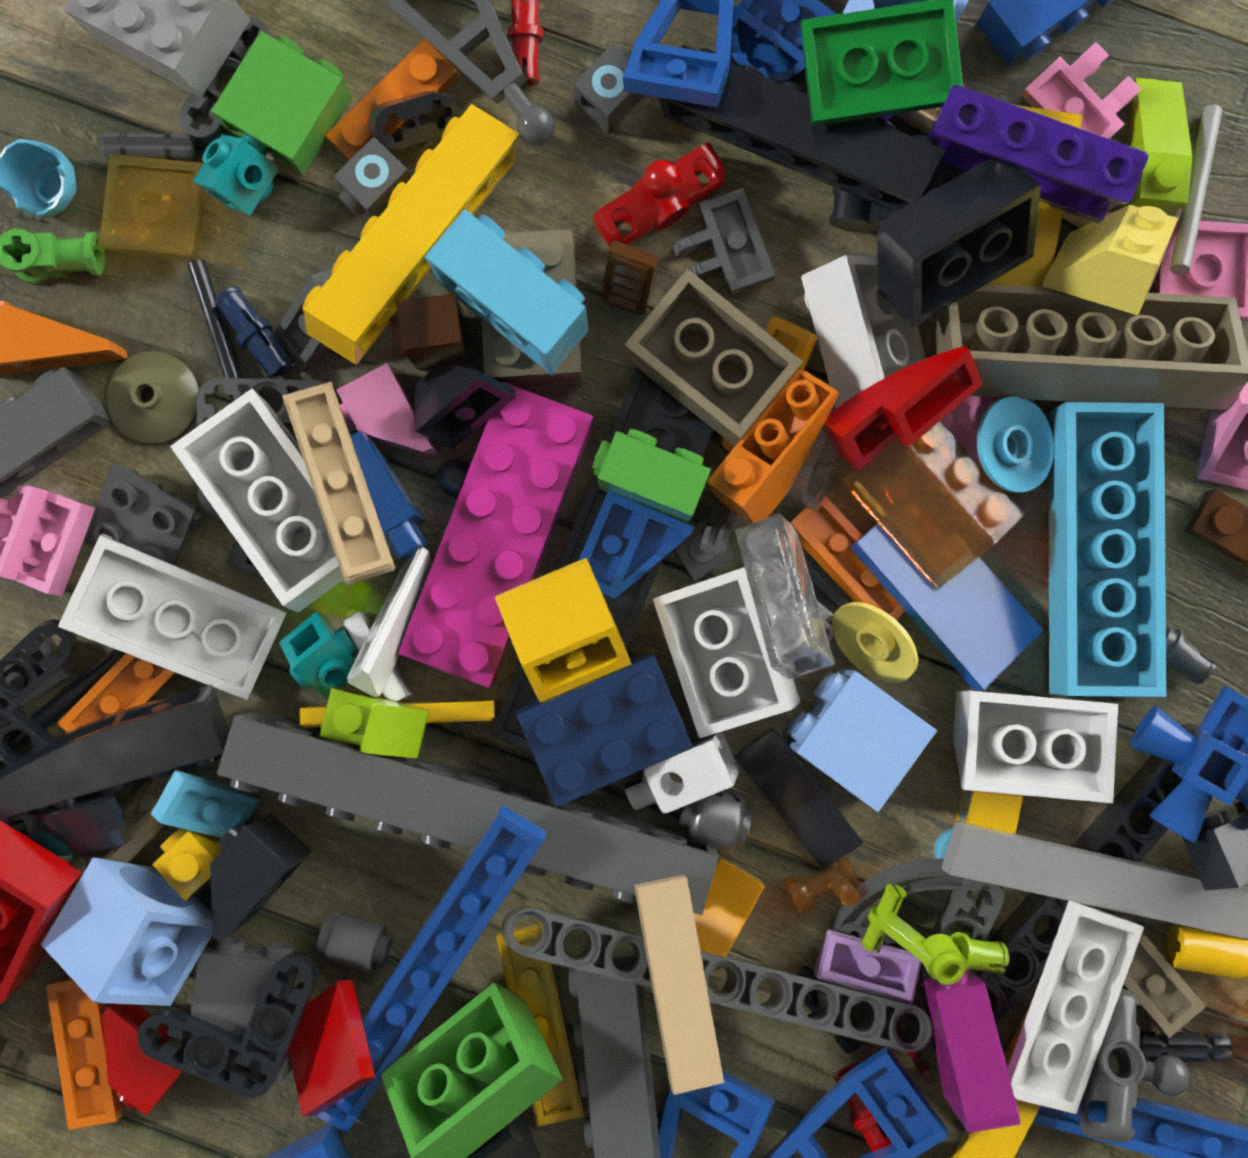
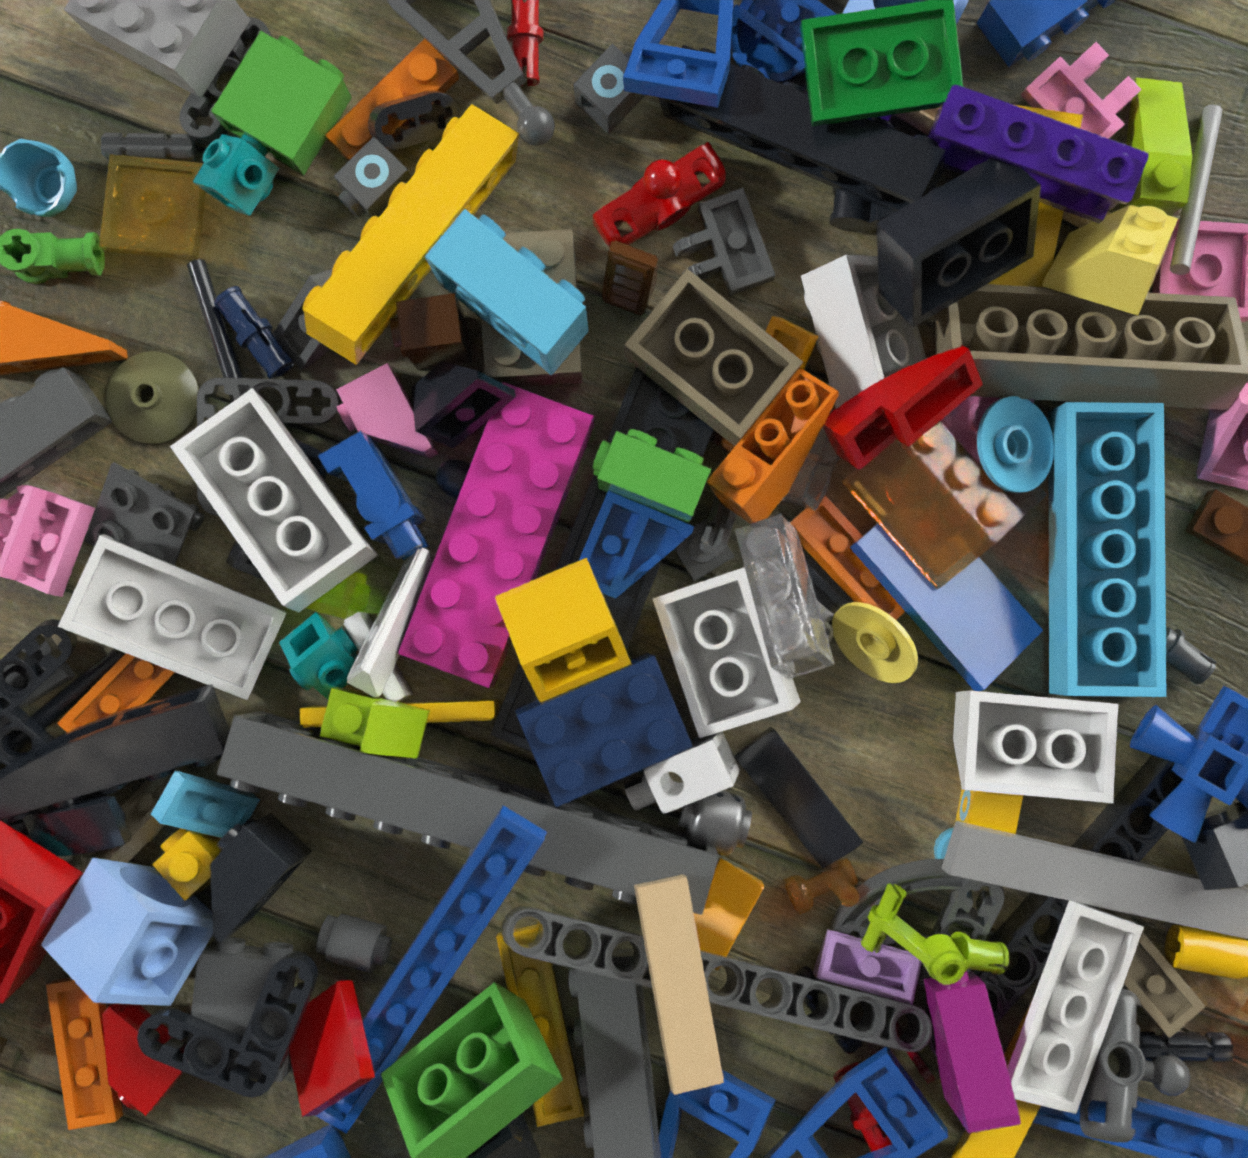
tan tile [283,382,395,585] -> none
light blue brick [785,669,937,812] -> none

